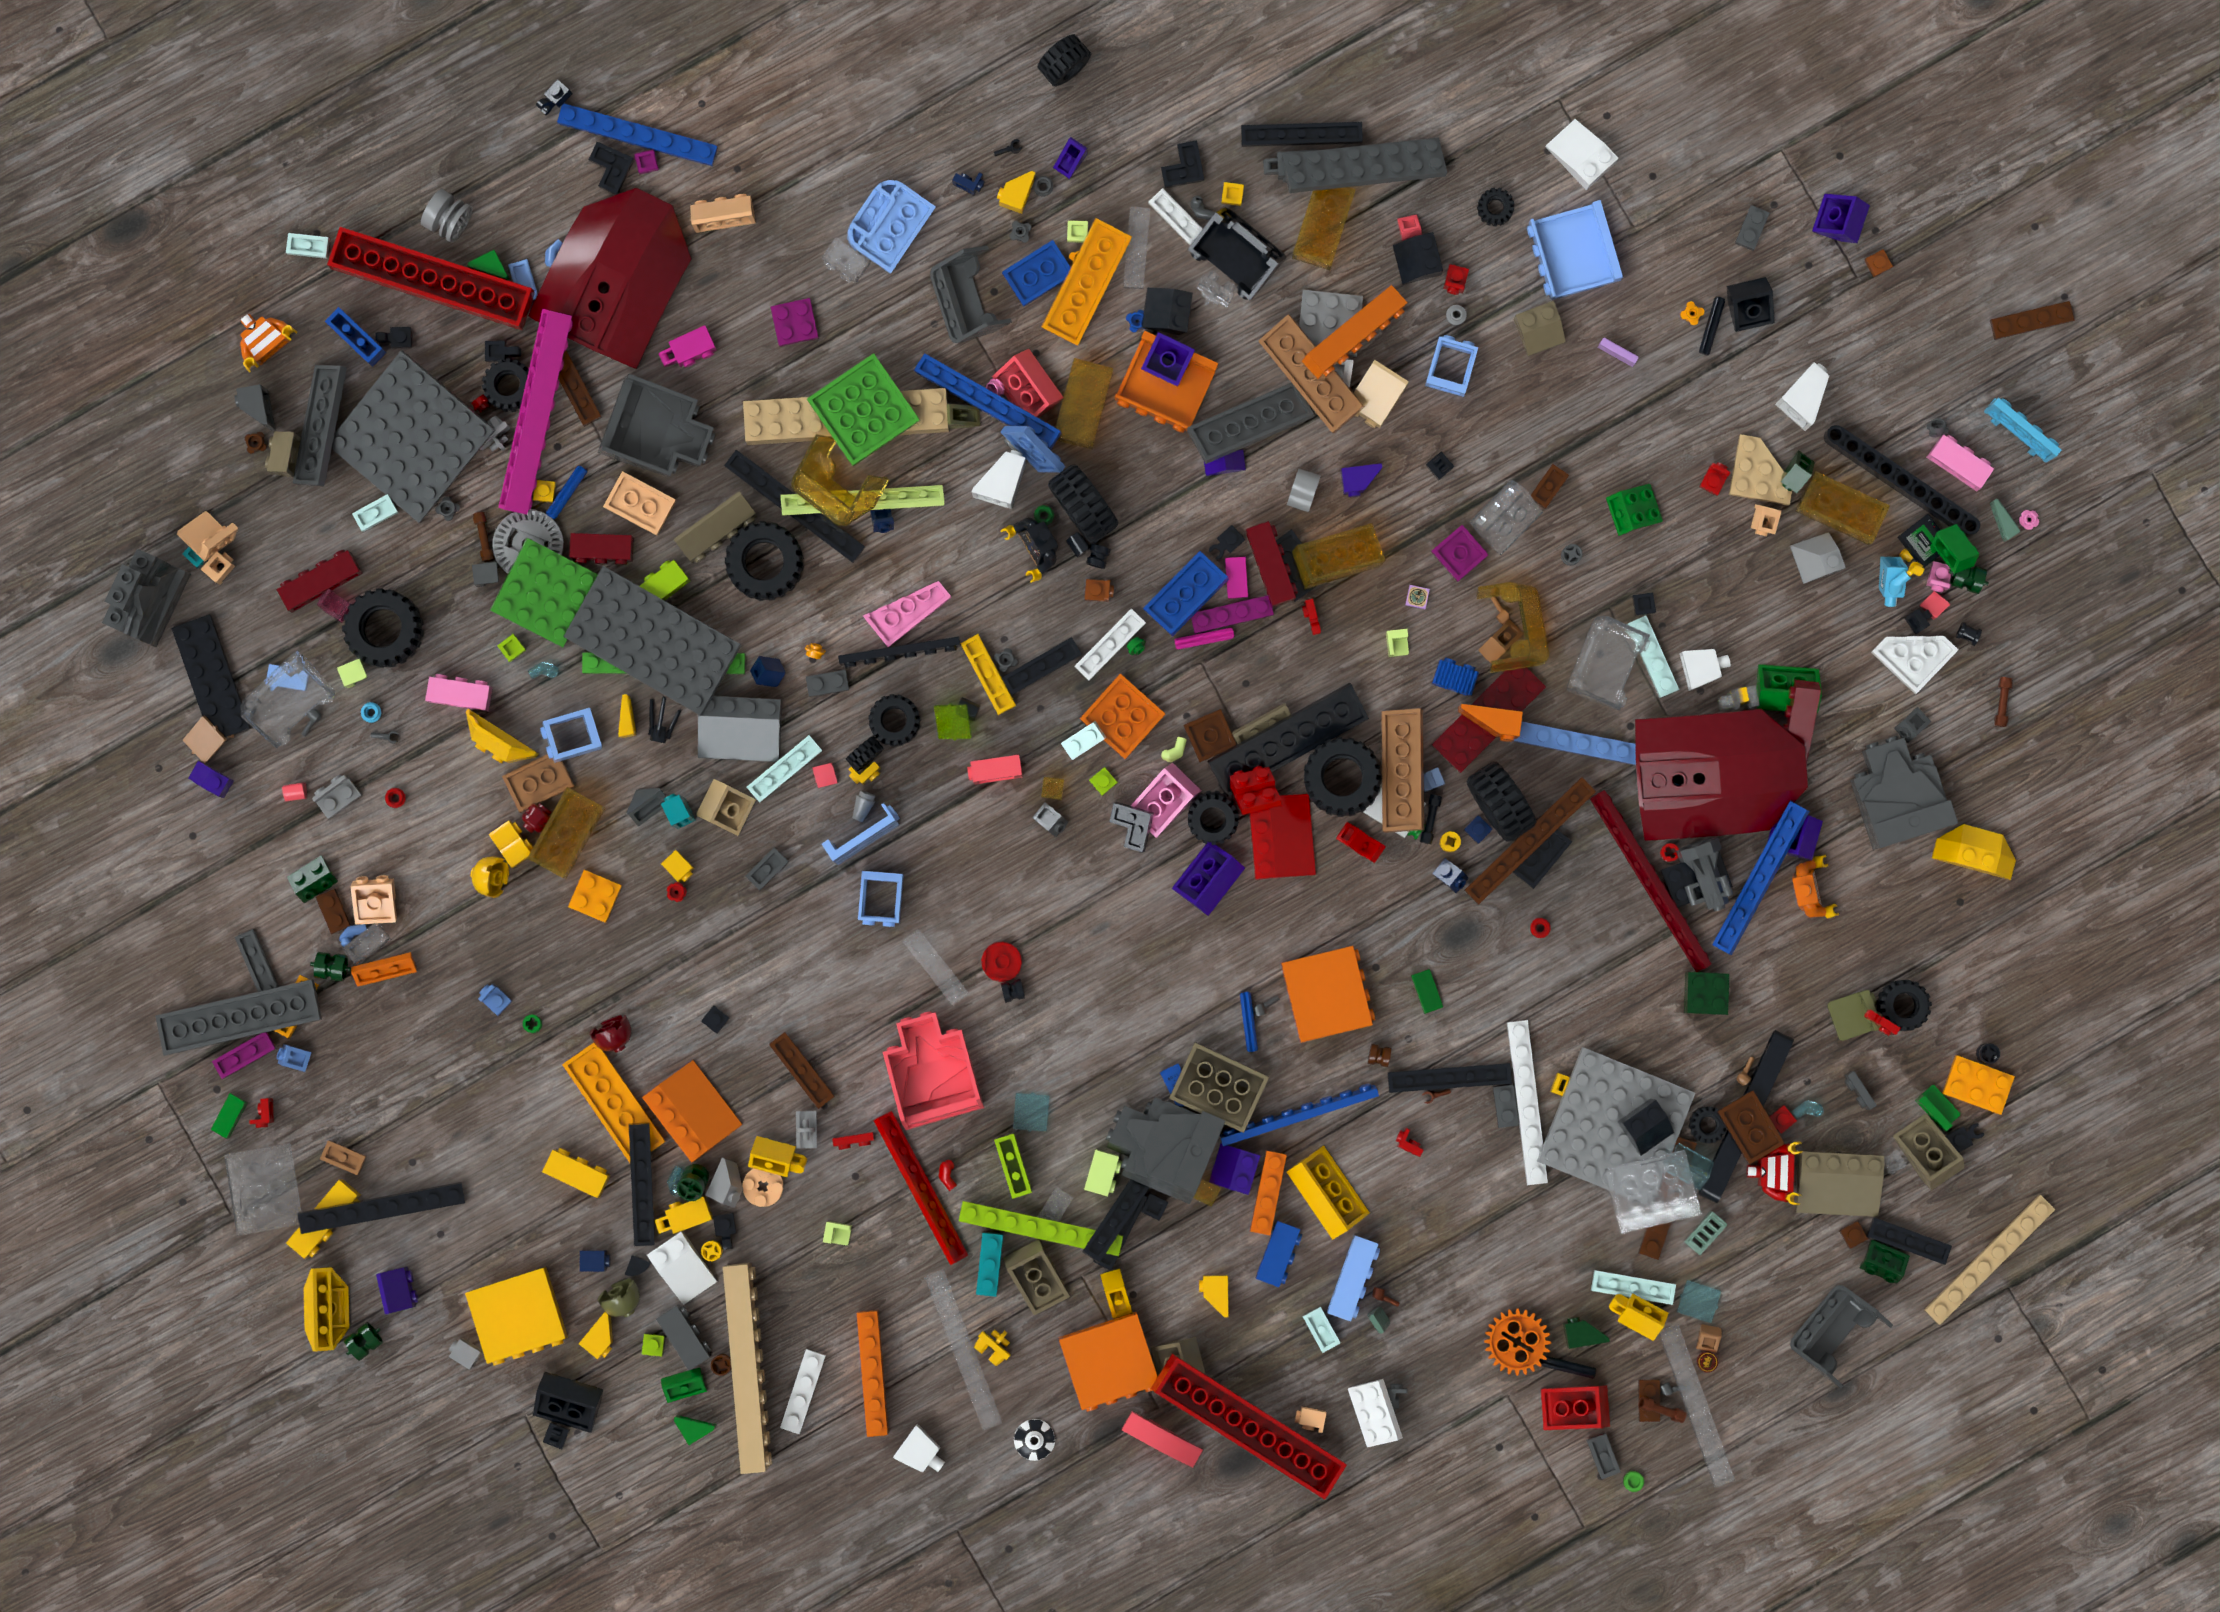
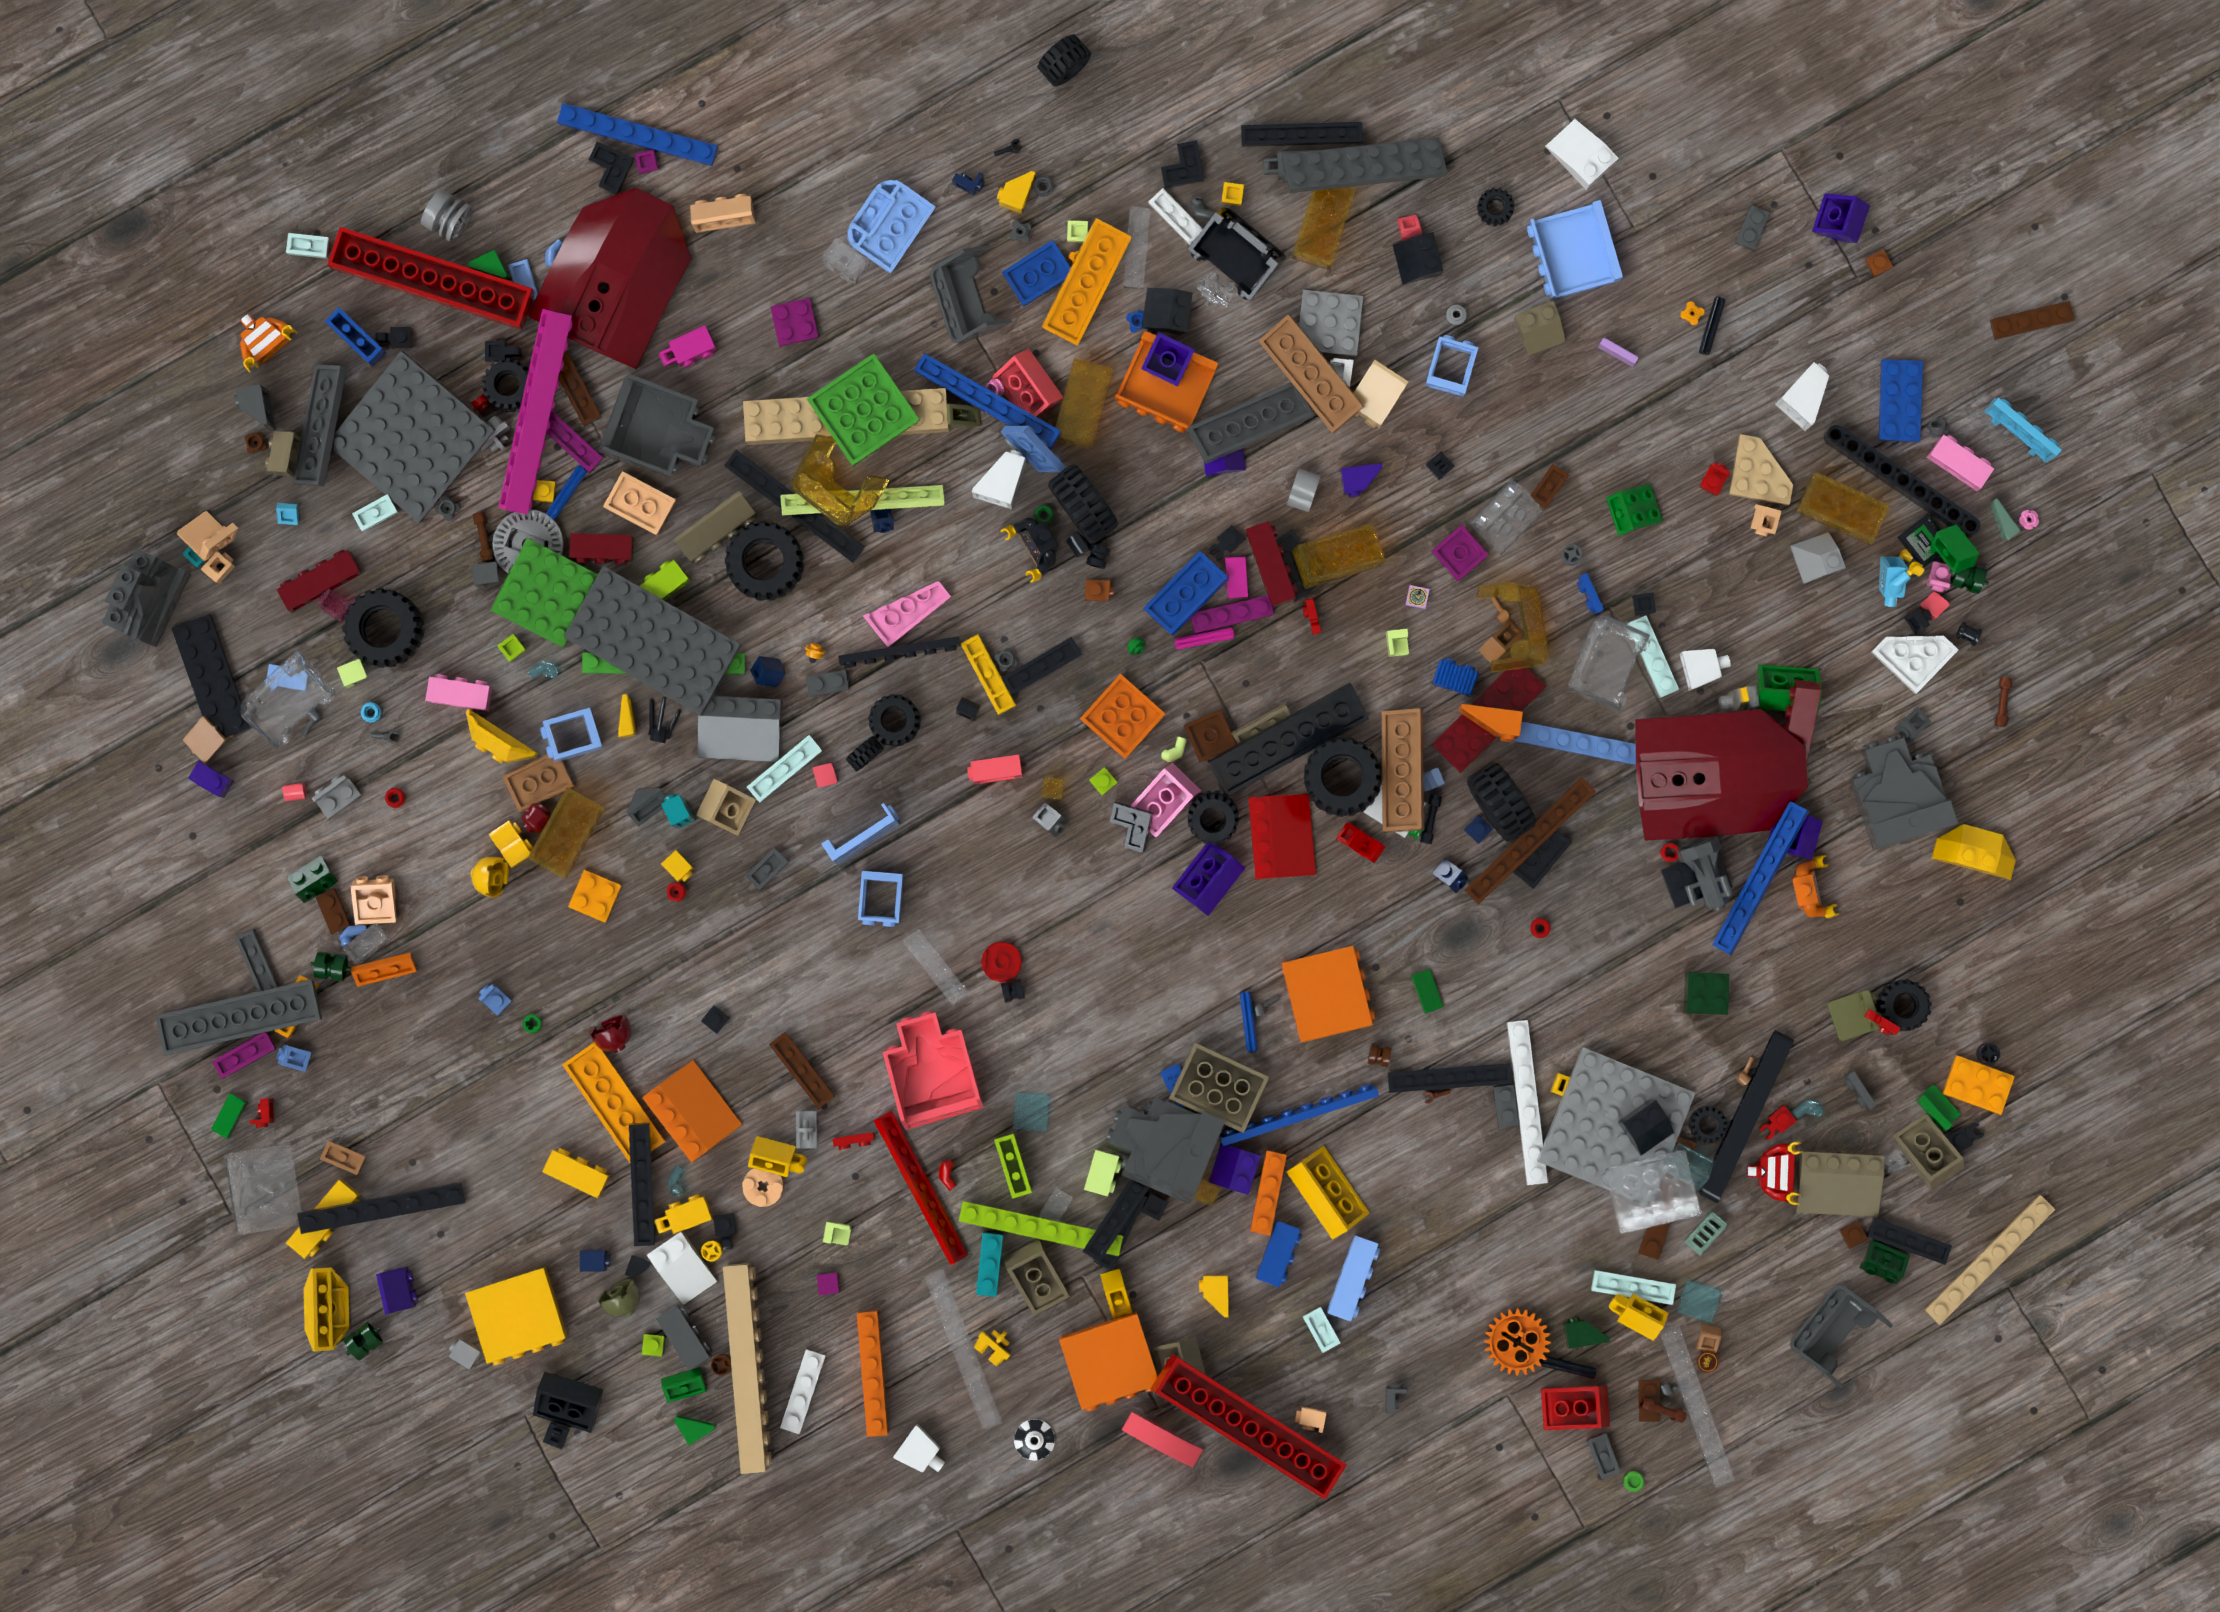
black plate [536,79,573,115] -> none
yellow slope [579,1312,613,1359] -> none
dark green wheel [677,1164,709,1201] -> none
light grey slope [706,1158,743,1208] -> none
yellow bracket [848,761,881,785] -> none
light grey cone [852,790,875,822] -> none
clear neon green piece [934,703,972,741] -> none
dark purple slope [1053,137,1088,179] -> none
light aqua plate [1061,721,1106,760] -> none
white plate [1074,609,1146,681] -> none
red plate [1230,766,1282,815] -> none
orange brick [1302,285,1408,379] -> none
white plate [1348,1379,1403,1447] -> none
sand green slope [1367,1306,1390,1334] -> none
copper hand [1372,1287,1400,1307] -> none
red bracket [1395,1128,1424,1157] -> none
yellow wheel [1440,831,1461,852] -> none
red bracket [1443,264,1469,295] -> none
dark red plate [1590,790,1711,972] -> none
reddish brown plate [1717,1090,1785,1165] -> none
black slope [1727,277,1775,332] -> none
slope [1781,450,1815,493] -> none
none -> medium azure plate [276,503,300,525]
none -> magenta plate [546,411,604,473]
none -> magenta tile [817,1272,839,1295]
none -> blue plate [1577,573,1604,615]
none -> blue plate [1878,359,1923,442]

